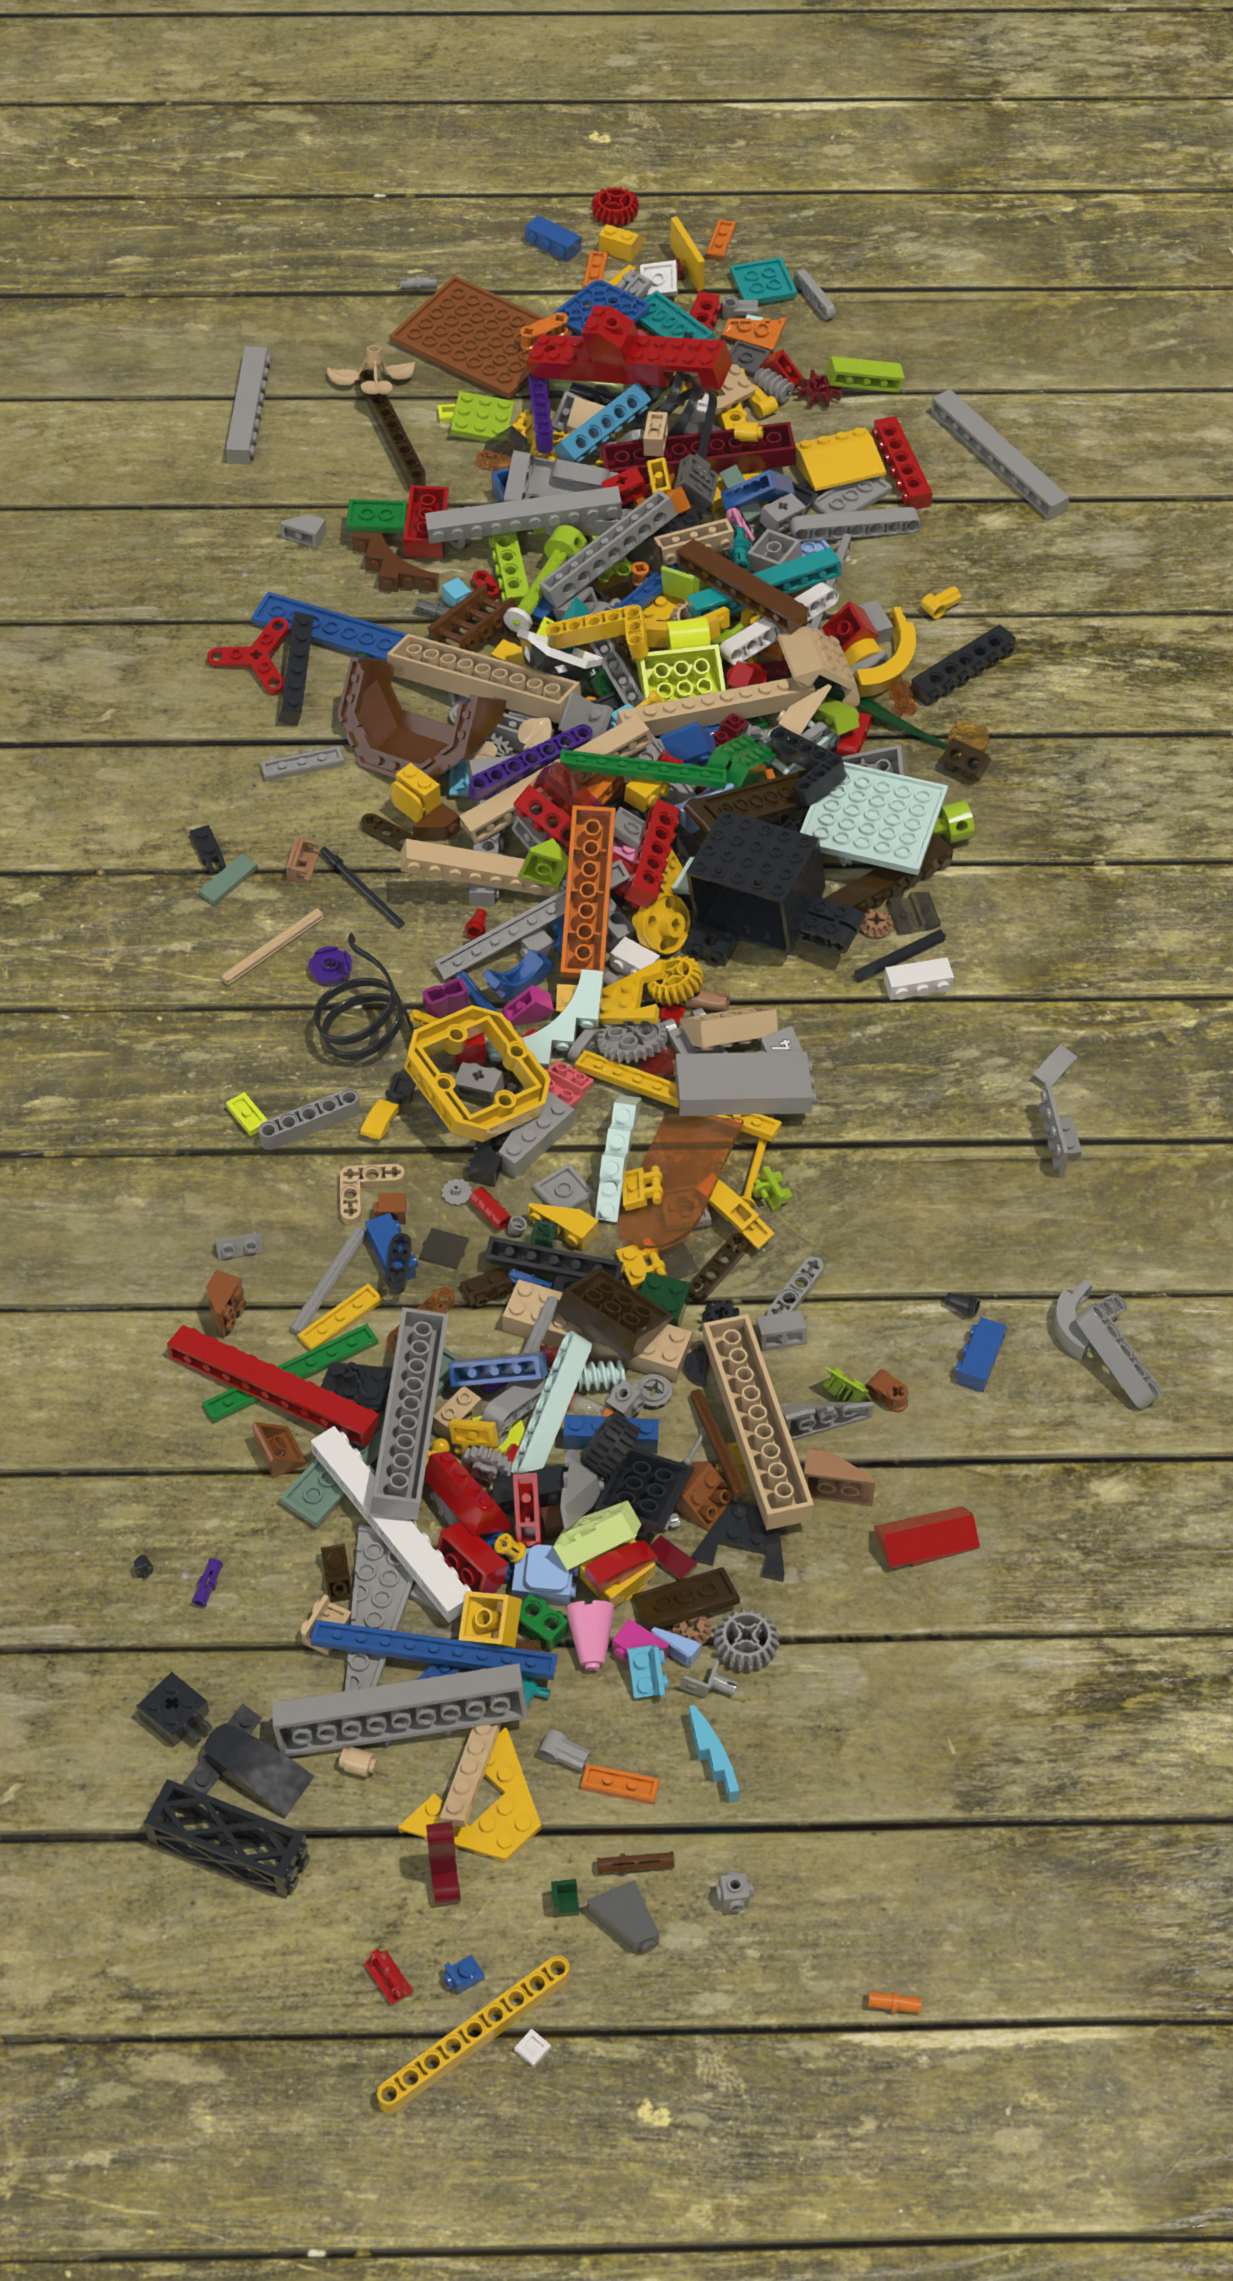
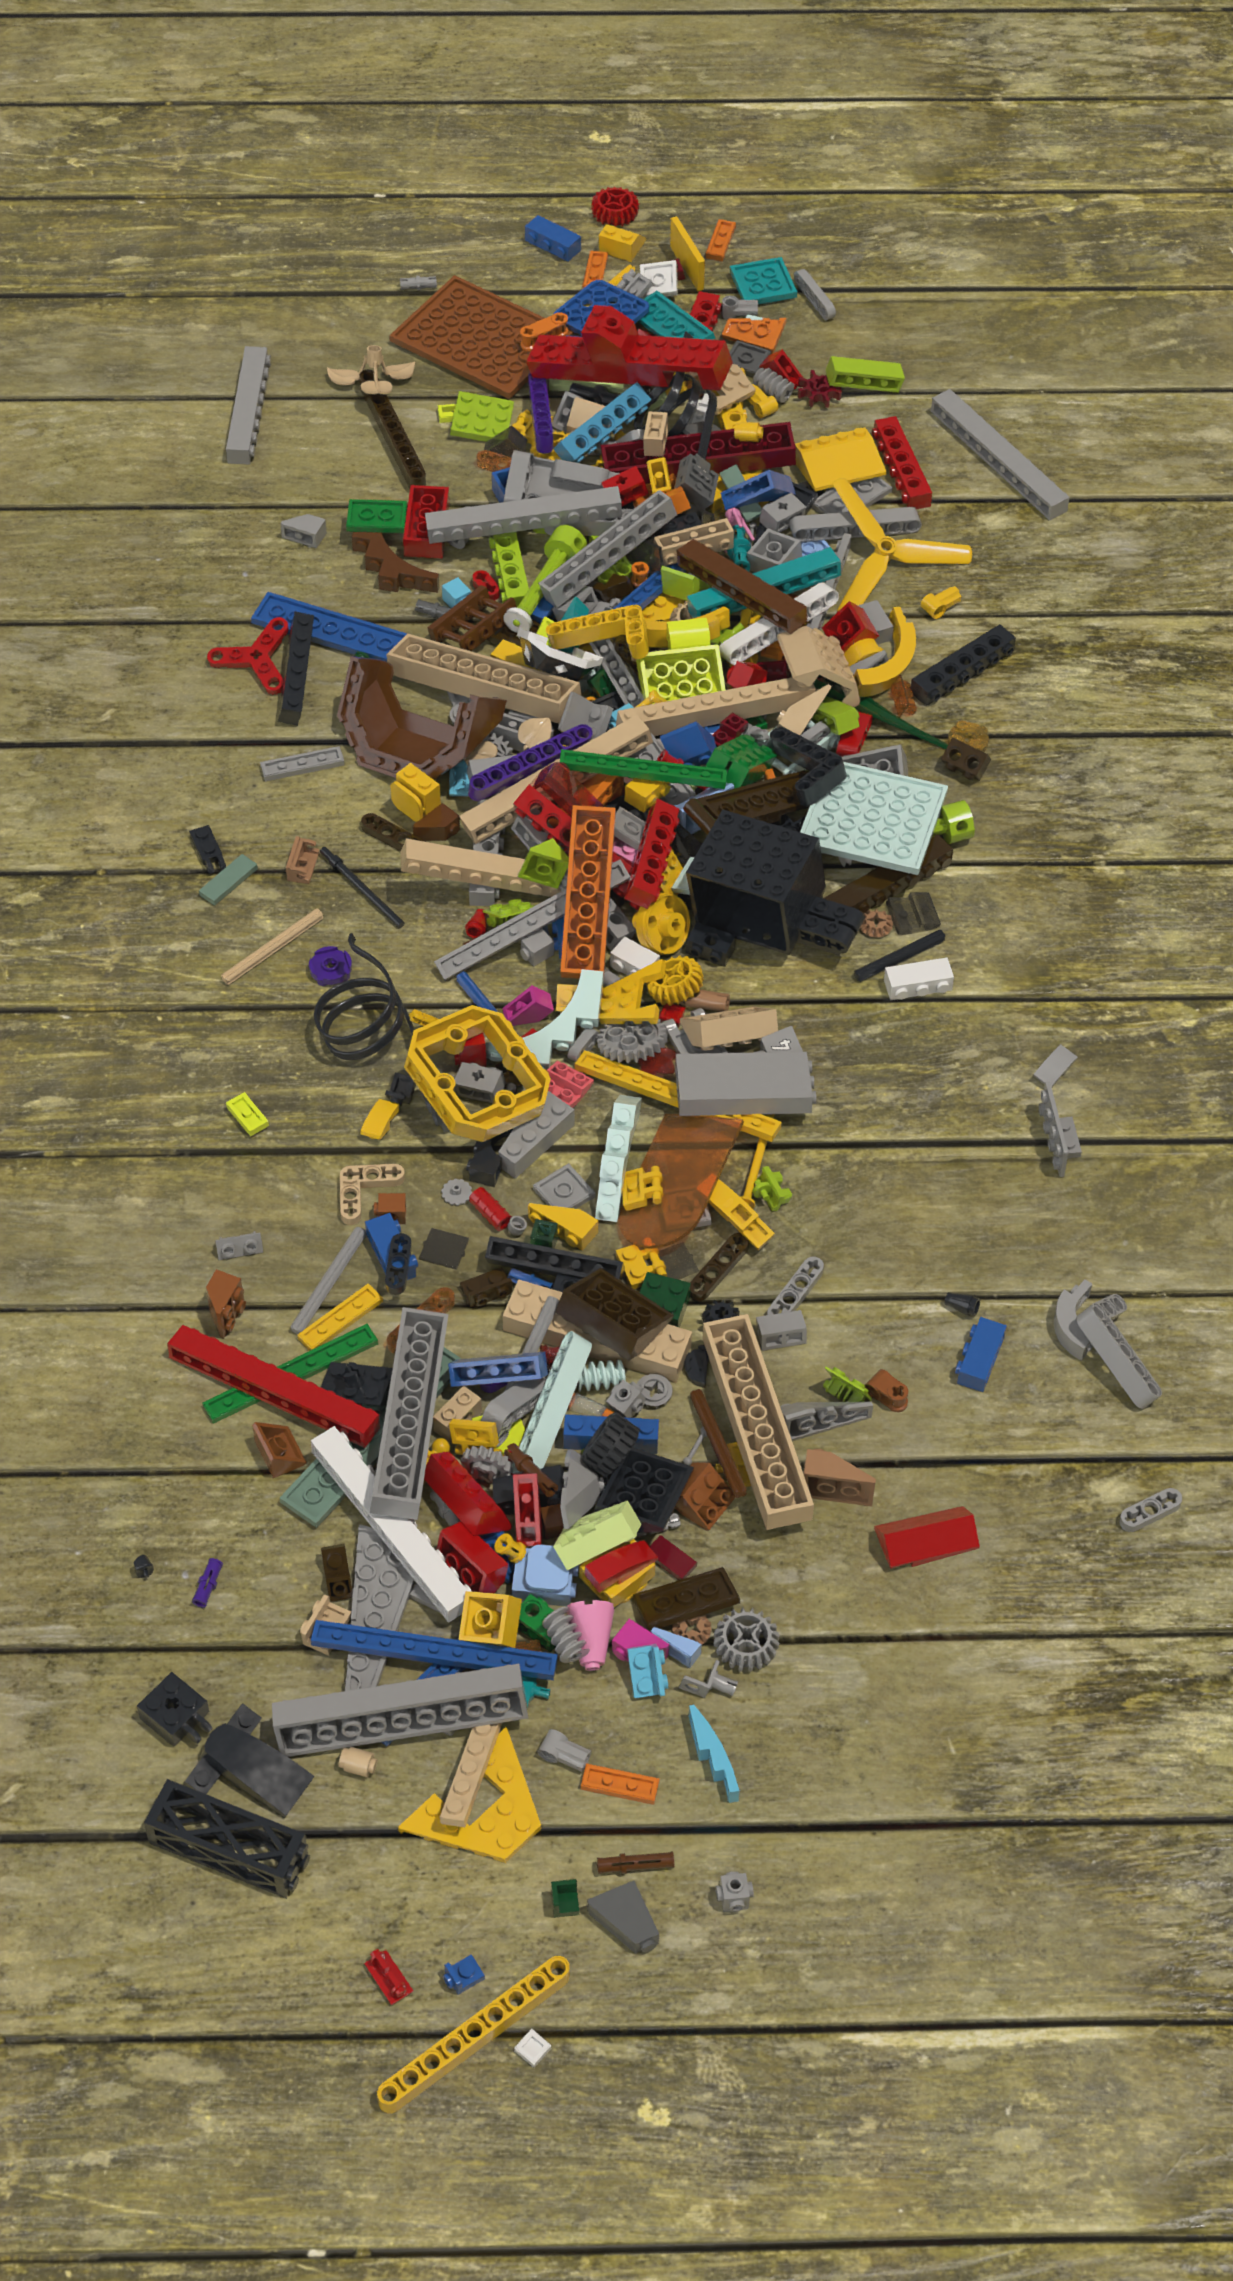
light grey beam [258,1088,360,1150] -> none
magenta brick [422,979,469,1019] -> none
dark red beam [426,1821,461,1905] -> none
blue arch [482,949,555,999] -> none
black wing [692,1501,785,1582] -> none
orange pin [867,1990,922,2014] -> none
none -> lime hinge [483,899,535,927]
none -> reddish brown pin [504,1443,558,1497]
none -> light grey piece [542,1606,590,1663]
none -> yellow piece [832,478,972,611]
none -> light grey beam [1119,1488,1182,1532]

